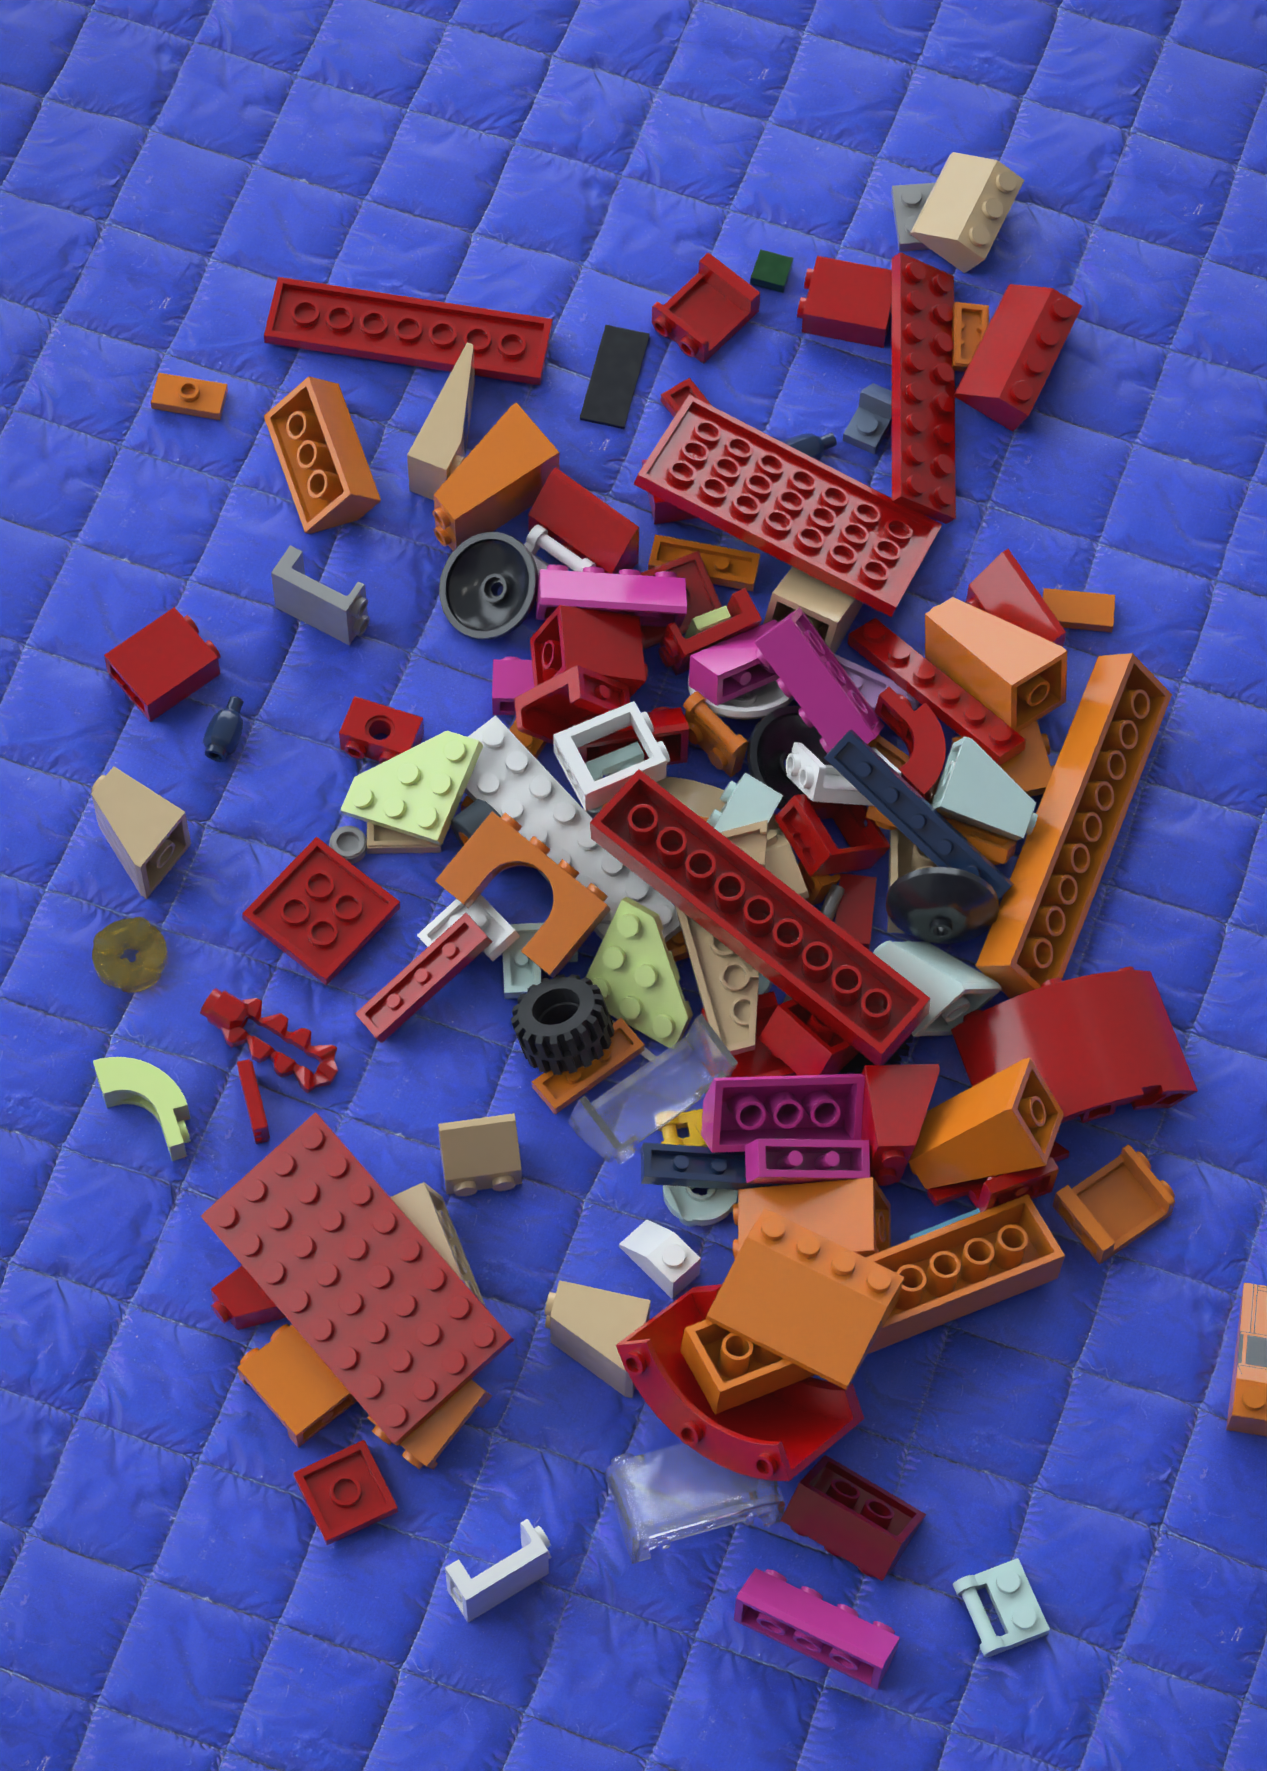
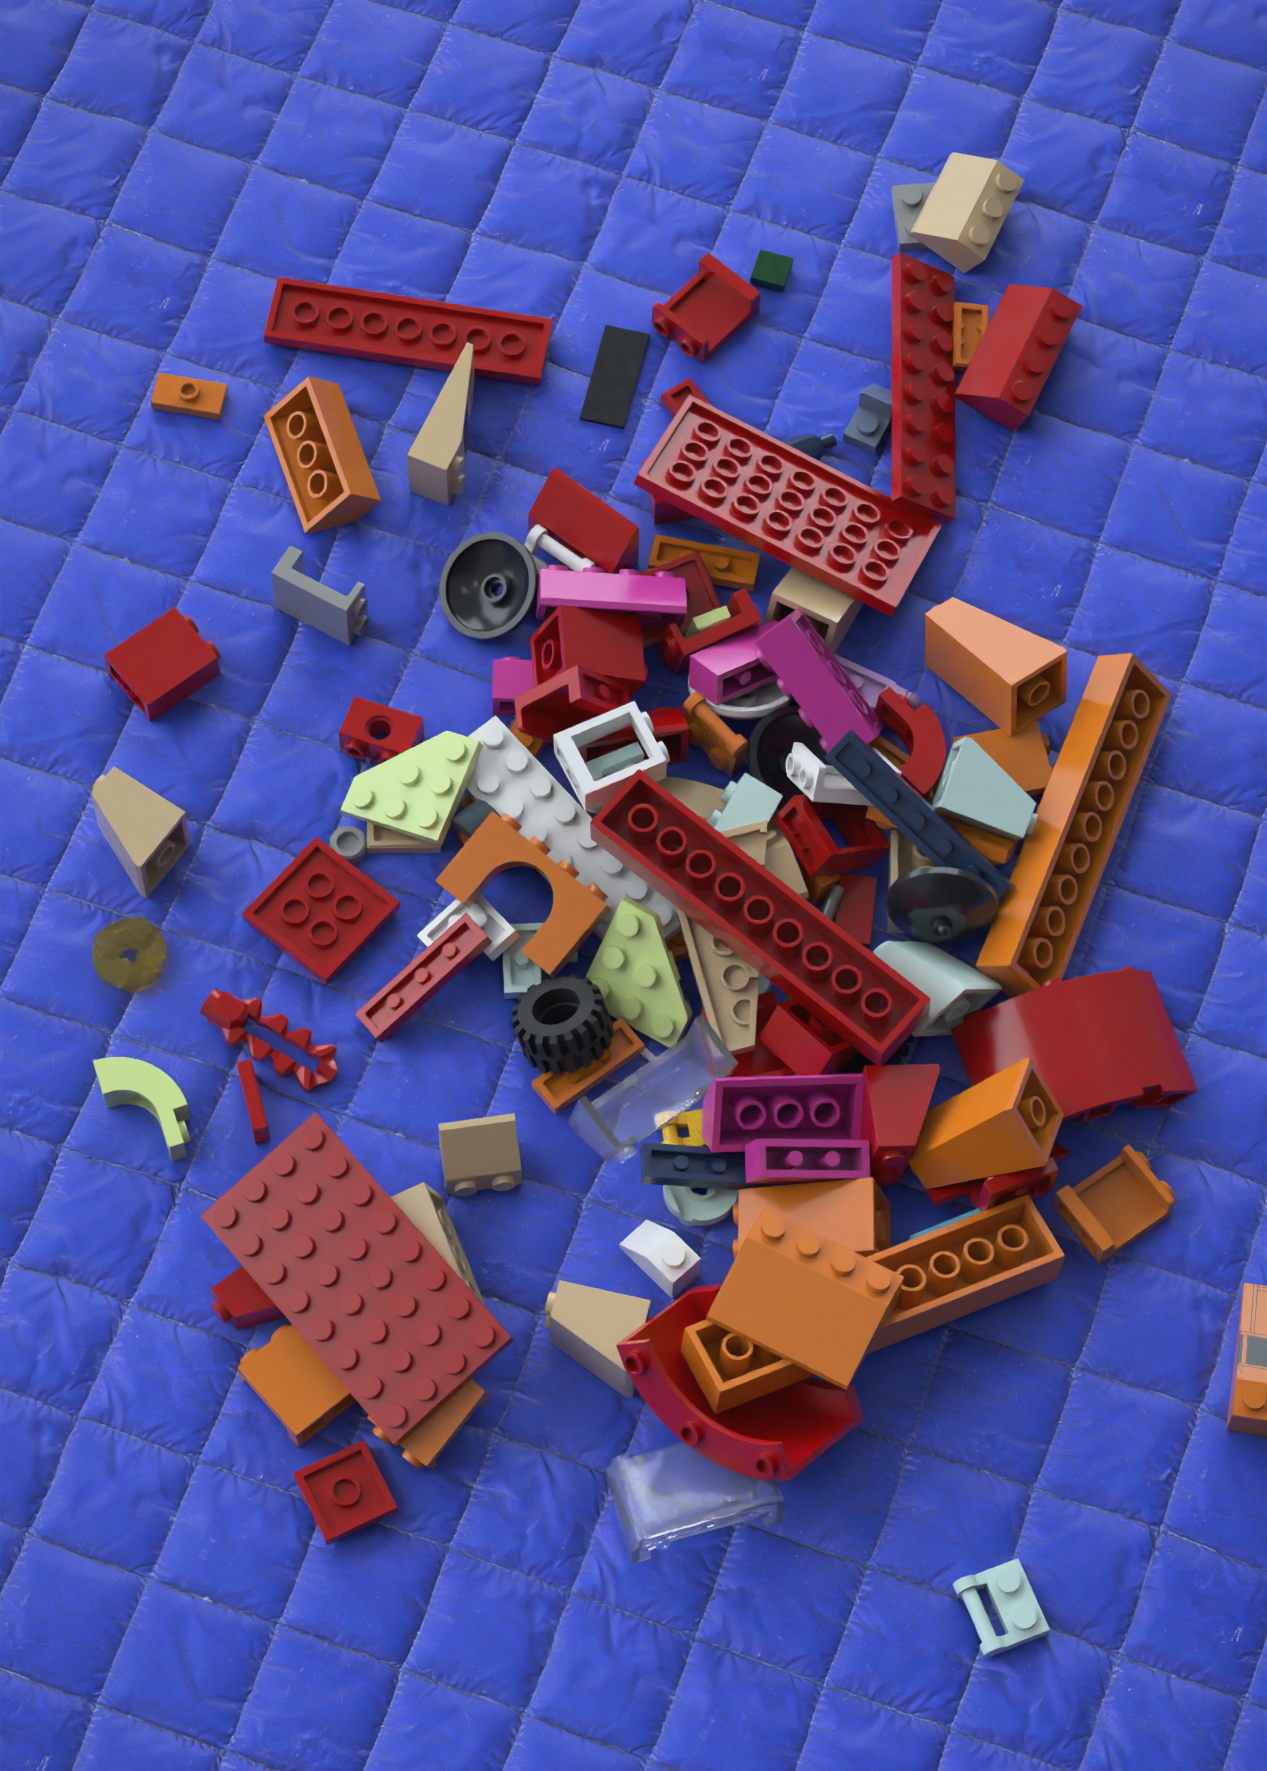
dark blue plant [203,696,244,762] -> none
orange slope [432,403,560,551] -> none
panel [445,1519,551,1622] -> none
dark pink slope [734,1568,900,1690] -> none
dark red slope [781,1455,926,1581] -> none
red brick [797,256,892,348] -> none
red plate [848,618,1026,766] -> none
slope [965,549,1066,647] -> none
orange tile [1042,588,1115,632] -> none

